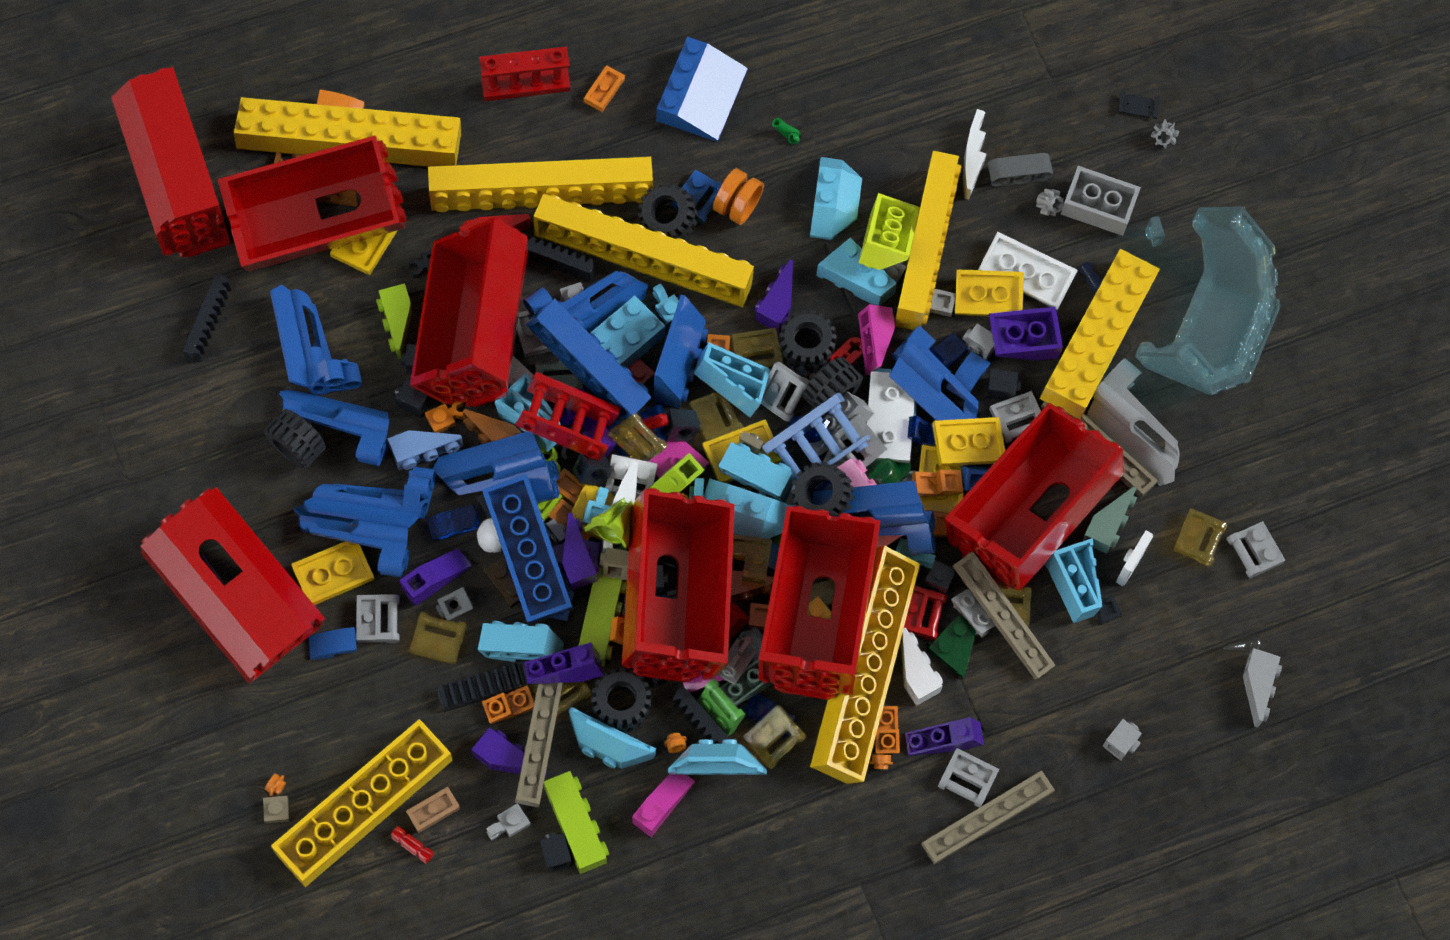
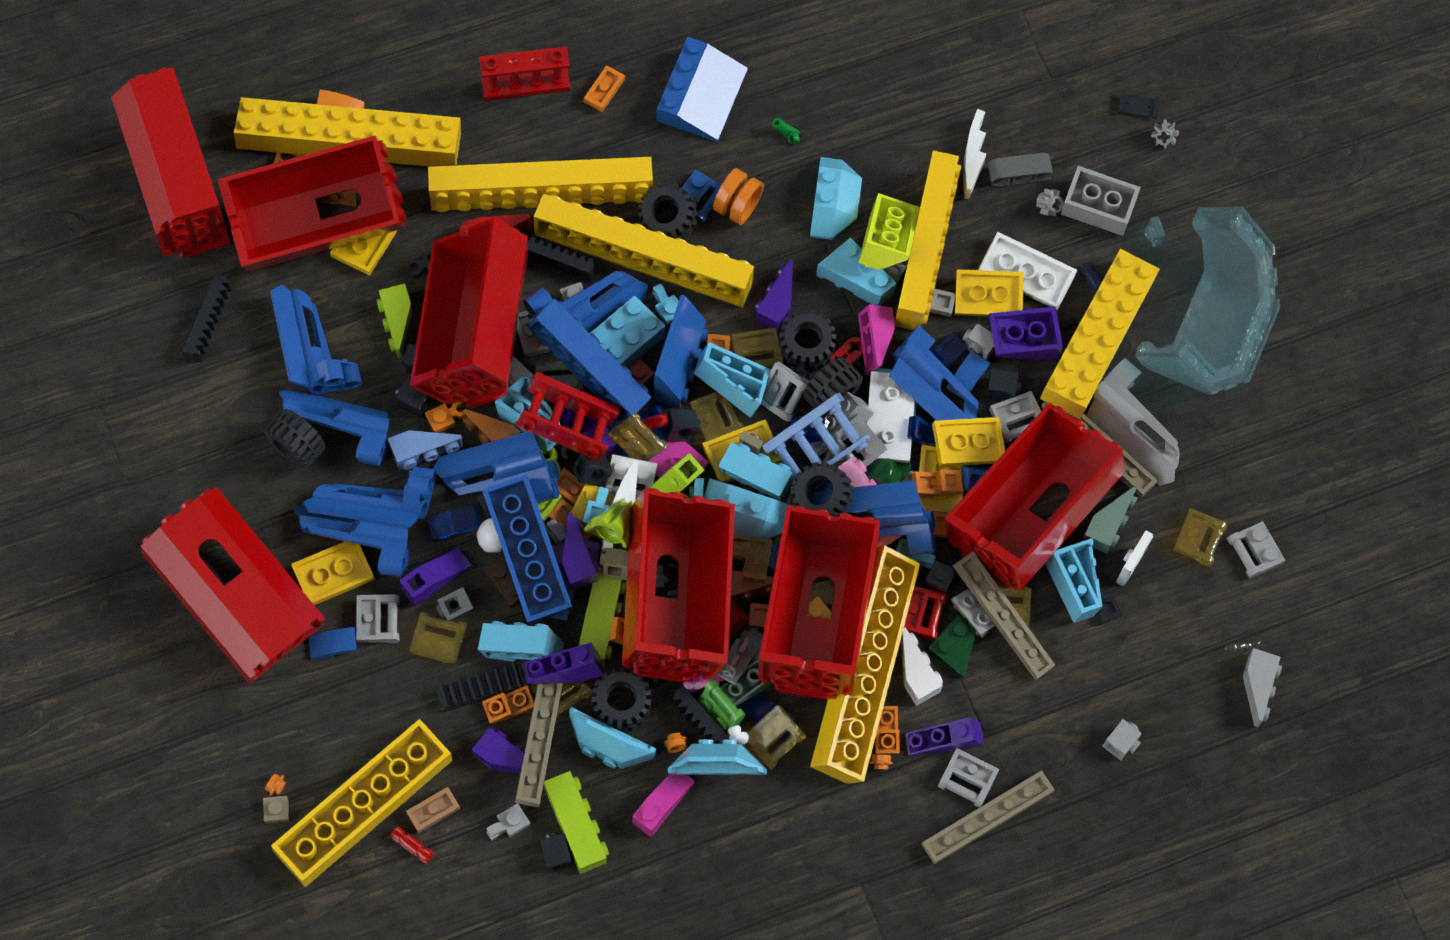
none -> white arm [728,725,749,745]

